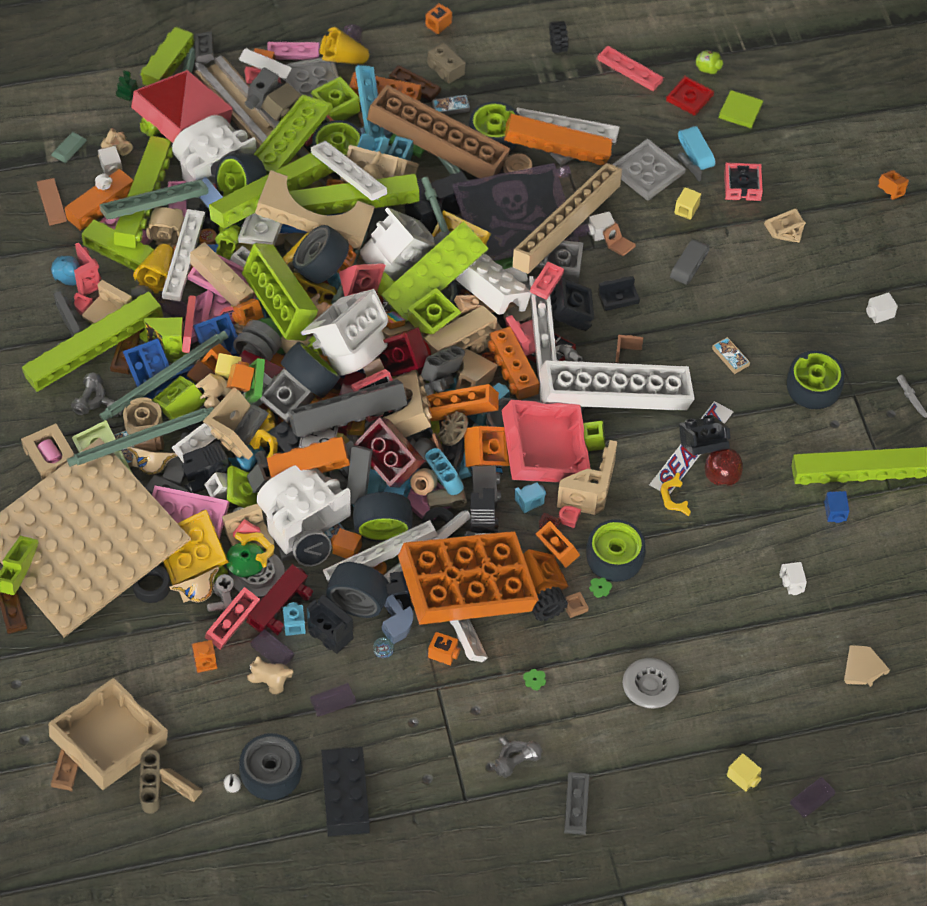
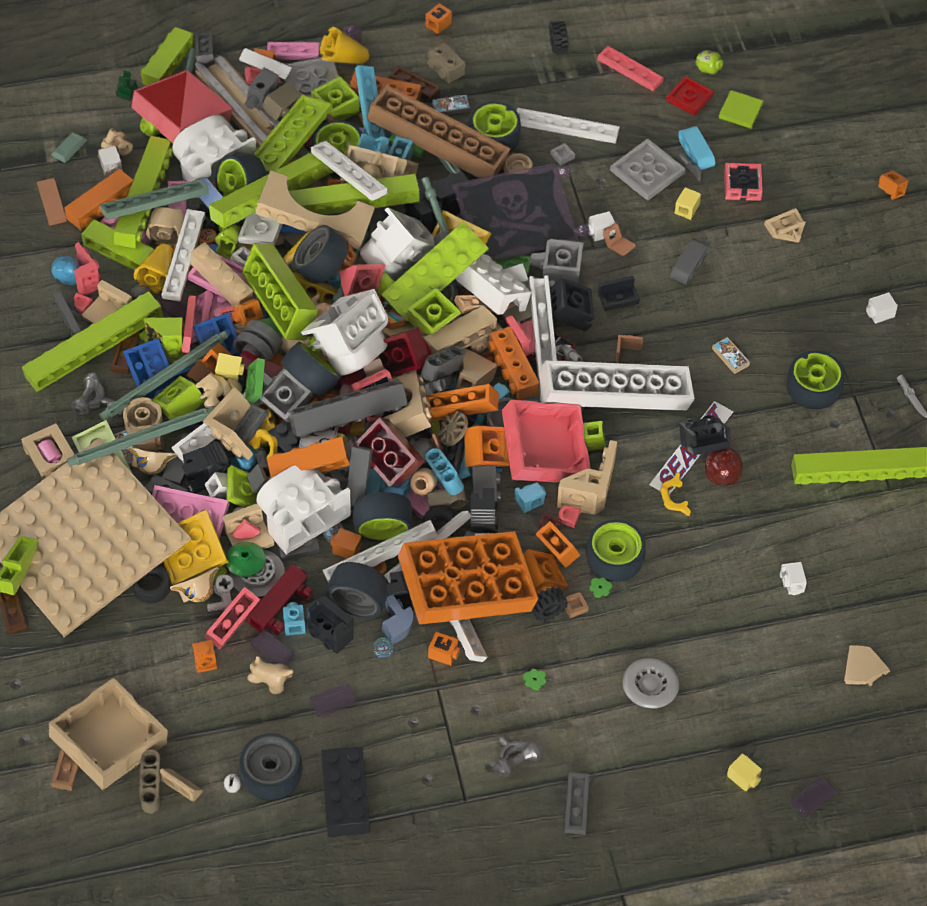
white plate [95,174,113,190] -> none
orange brick [226,361,254,392] -> none
yellow helmet [235,532,274,568] -> none
black tile [292,529,332,566] -> none
orange brick [504,114,612,165] -> none
tan brick [513,163,622,274] -> none
coral plate [530,262,564,300] -> none
blue brick [824,491,849,523] -> none

